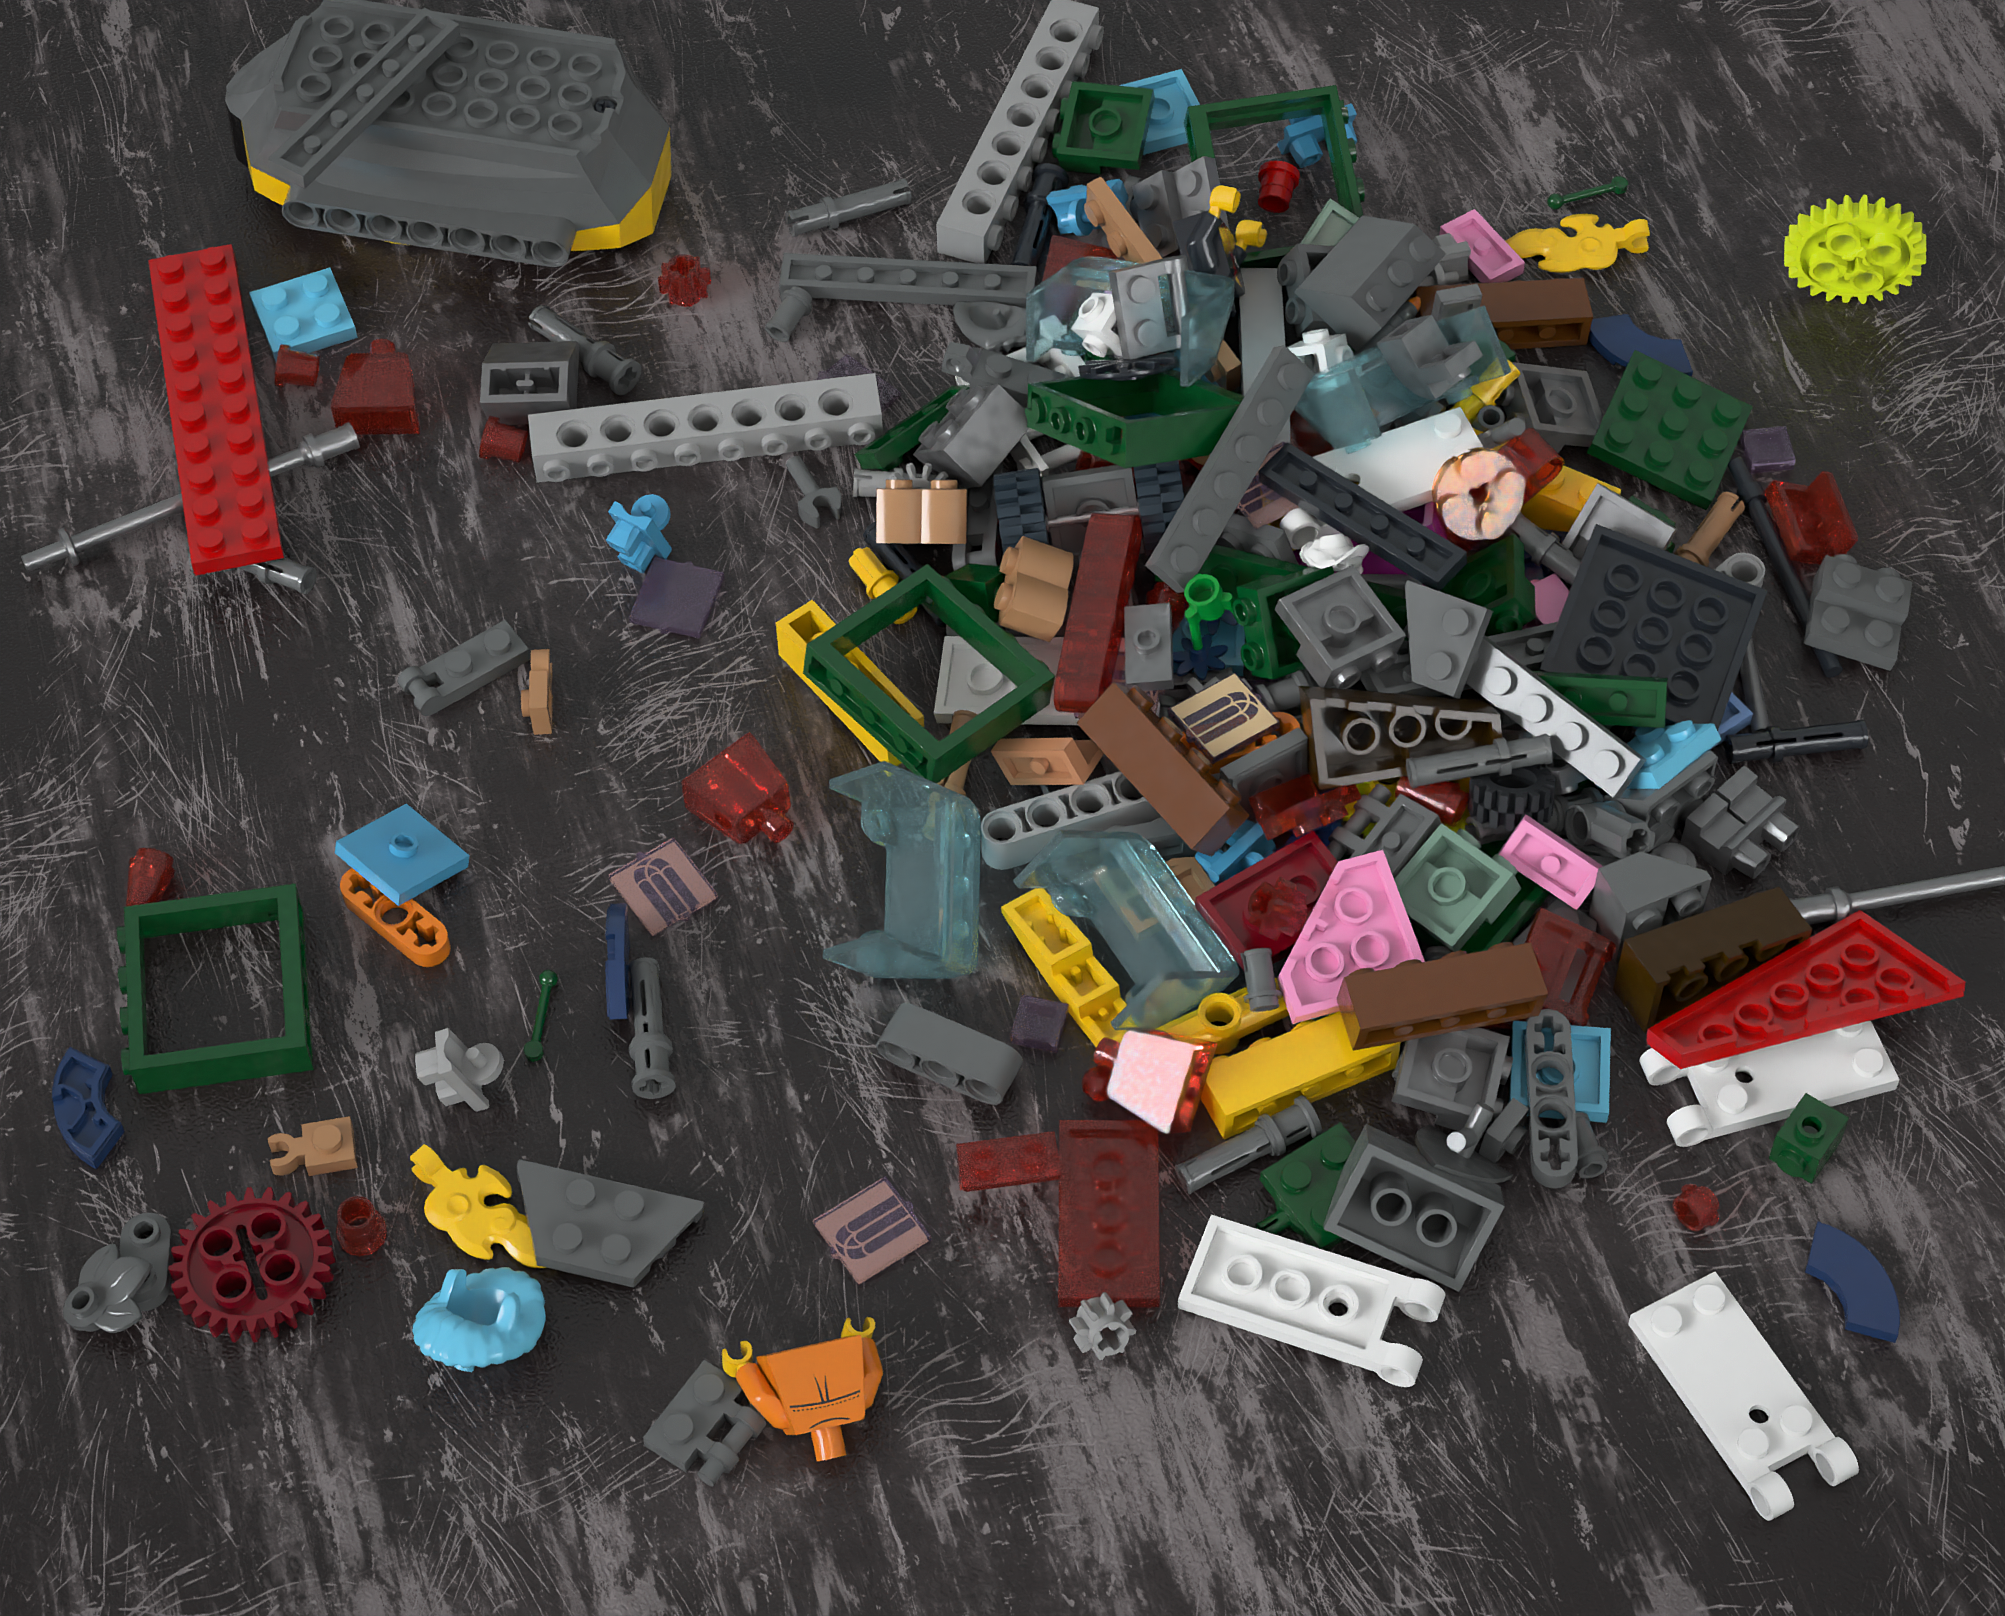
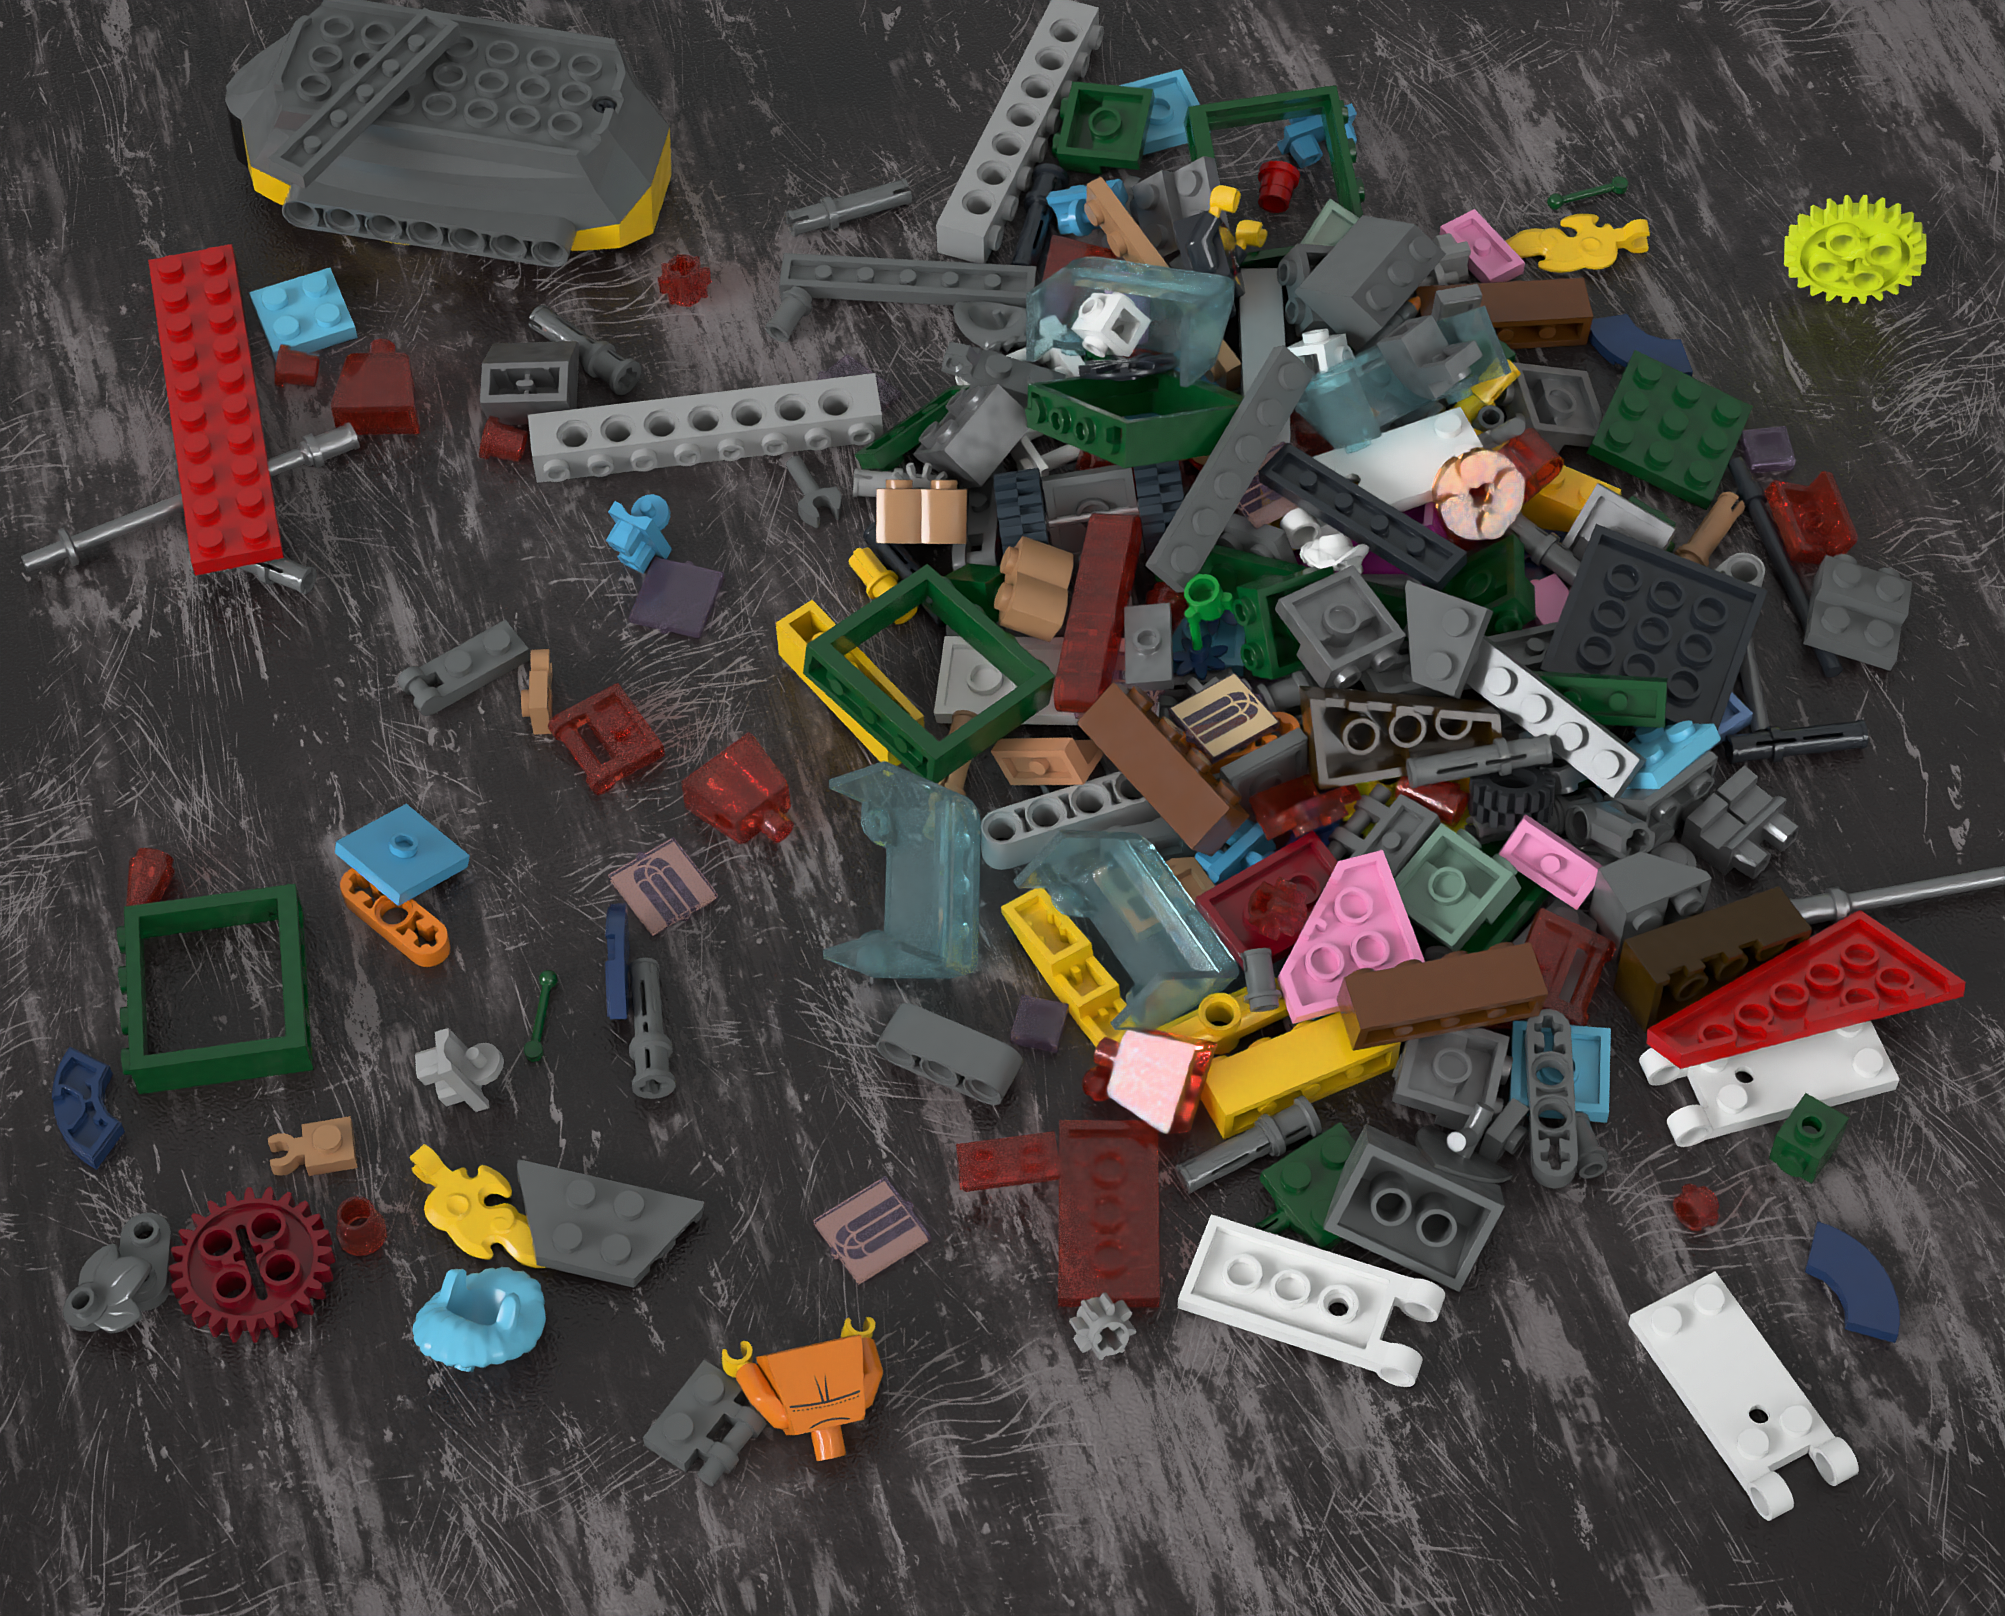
flat silver plate [1108,255,1200,360] -> none
none -> clear red plate [548,683,665,795]

